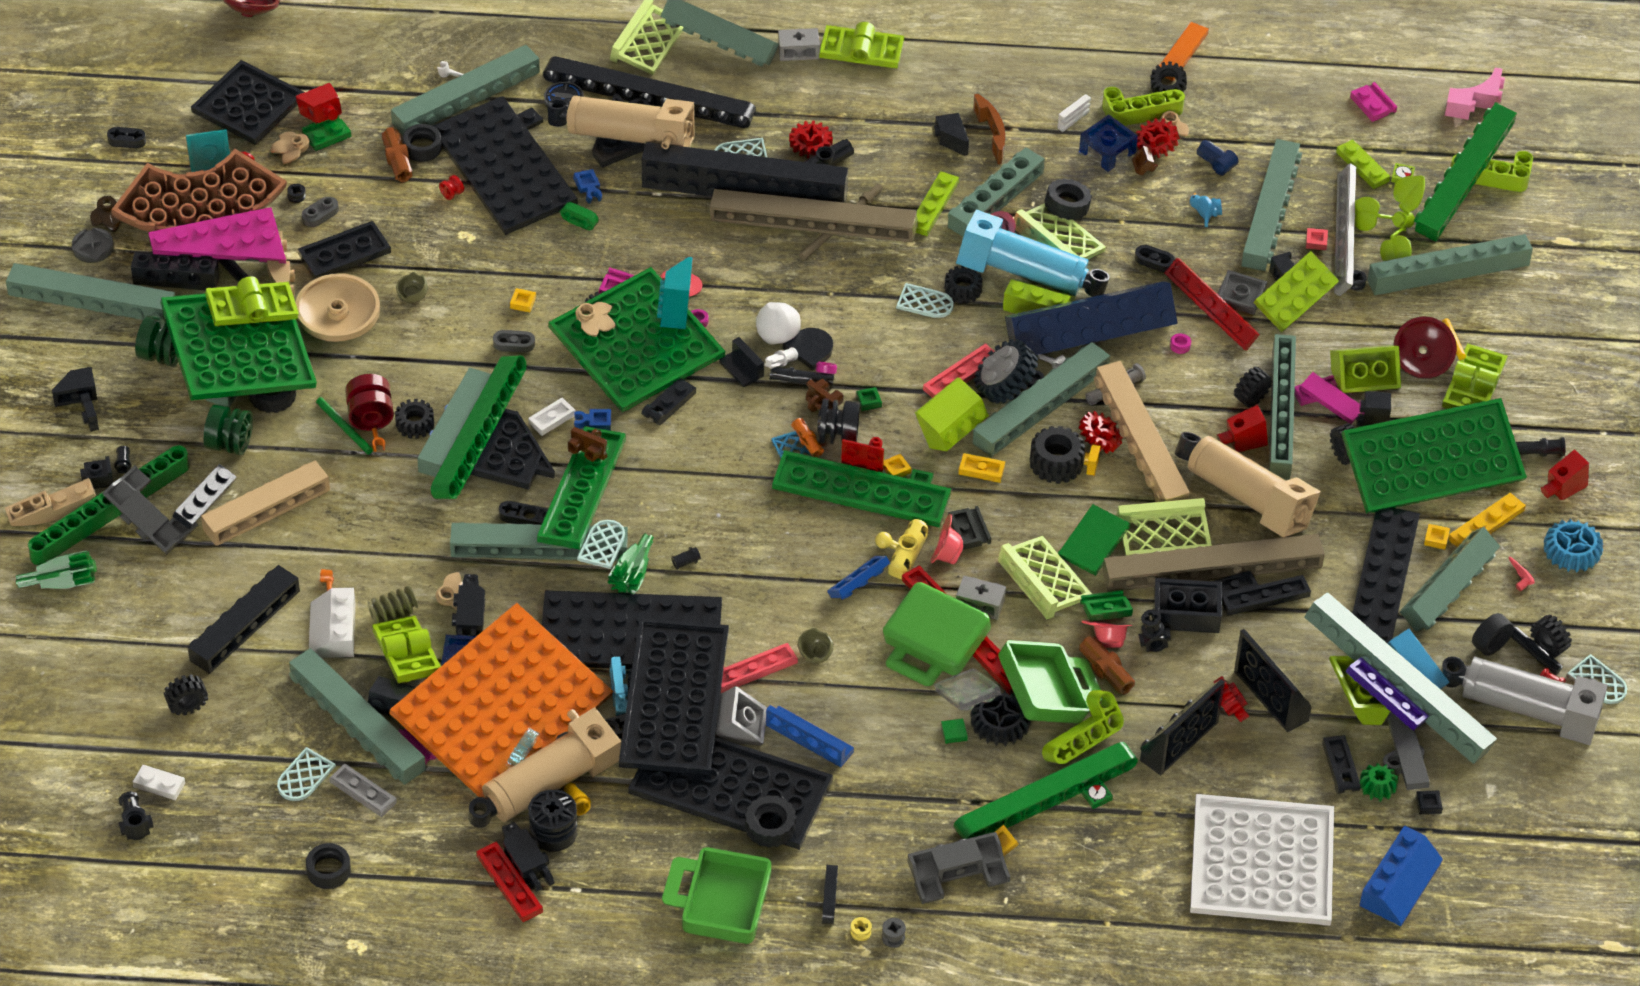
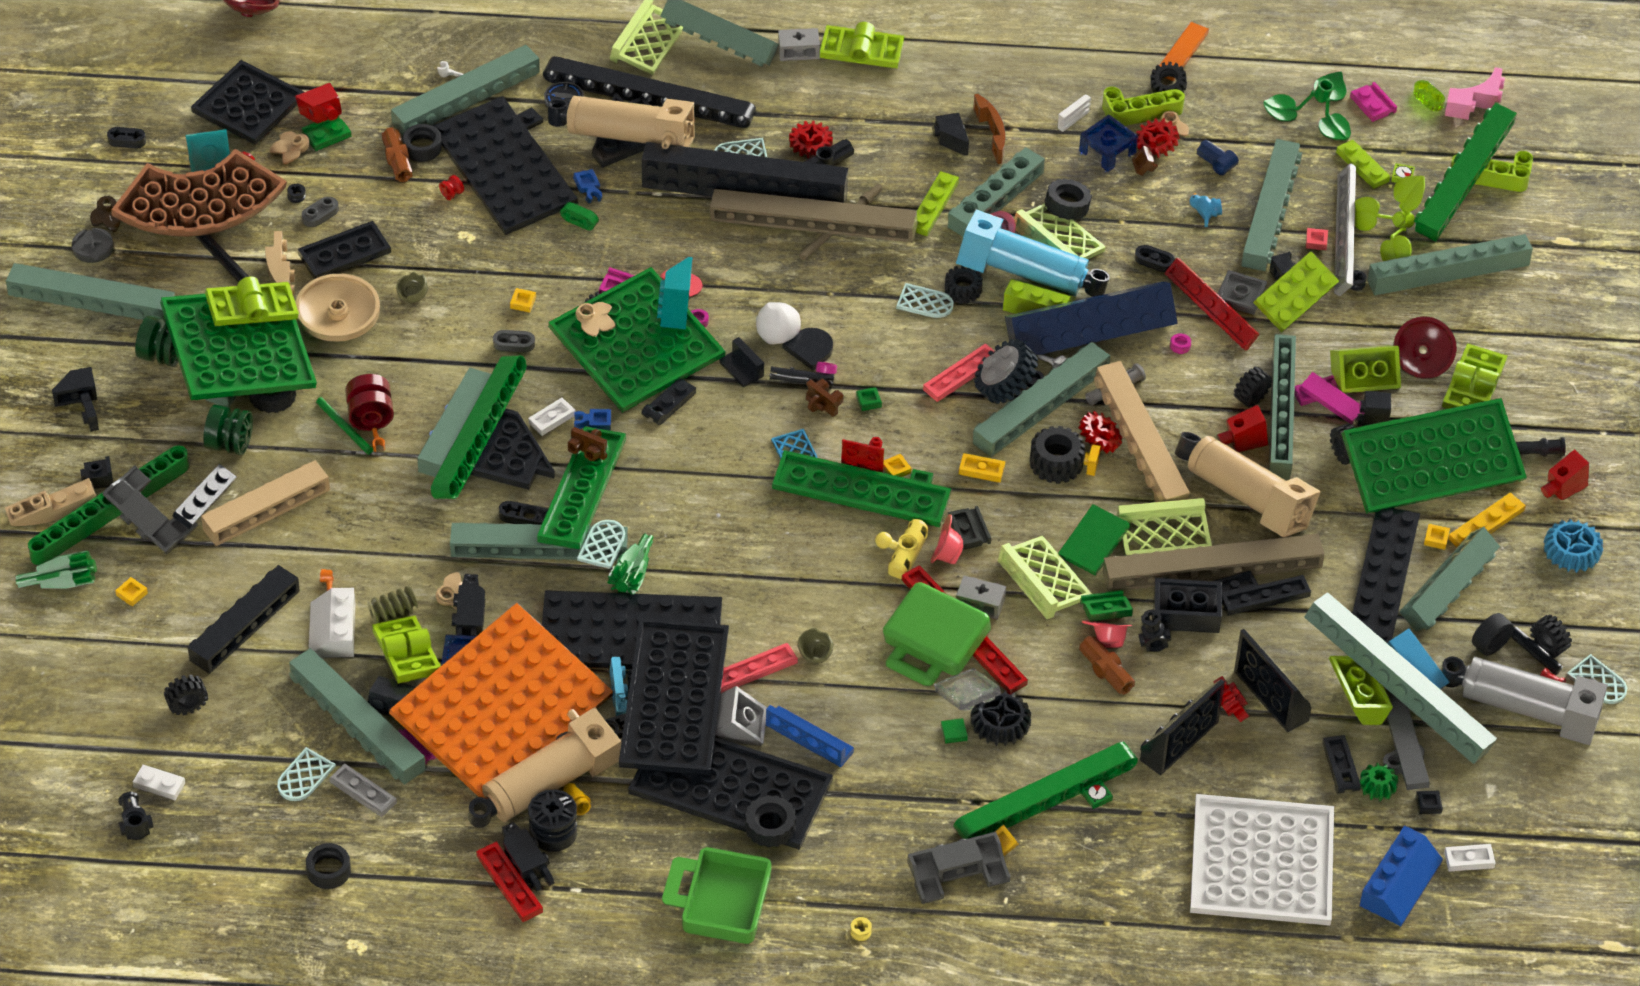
black pin [114,446,132,474] -> none
black brick [131,252,220,290] -> none
dark pink wing [148,207,286,264] -> none
black tyre [395,399,434,439] -> none
clear light blue beam [508,728,540,766] -> none
black pin [671,547,701,570] -> none
white axle [764,348,798,369] -> none
orange pin [791,418,824,458] -> none
black wheel [817,399,860,444] -> none
black beam [822,864,838,925] -> none
blue plate [827,556,890,600] -> none
dark grey wheel [882,918,906,948] -> none
lime slope [915,378,989,451] -> none
bright green piece [998,640,1102,723] -> none
lime beam [1042,690,1124,764] -> none
dark purple plate [1346,657,1429,731] -> none
yellow bar [1442,318,1466,360] -> none
coral bar [1509,556,1535,591] -> none
none -> yellow plate [115,577,148,607]
none -> green plant [1263,71,1351,140]
none -> clear neon green beam [1413,80,1445,111]
none -> white plate [1444,844,1495,871]

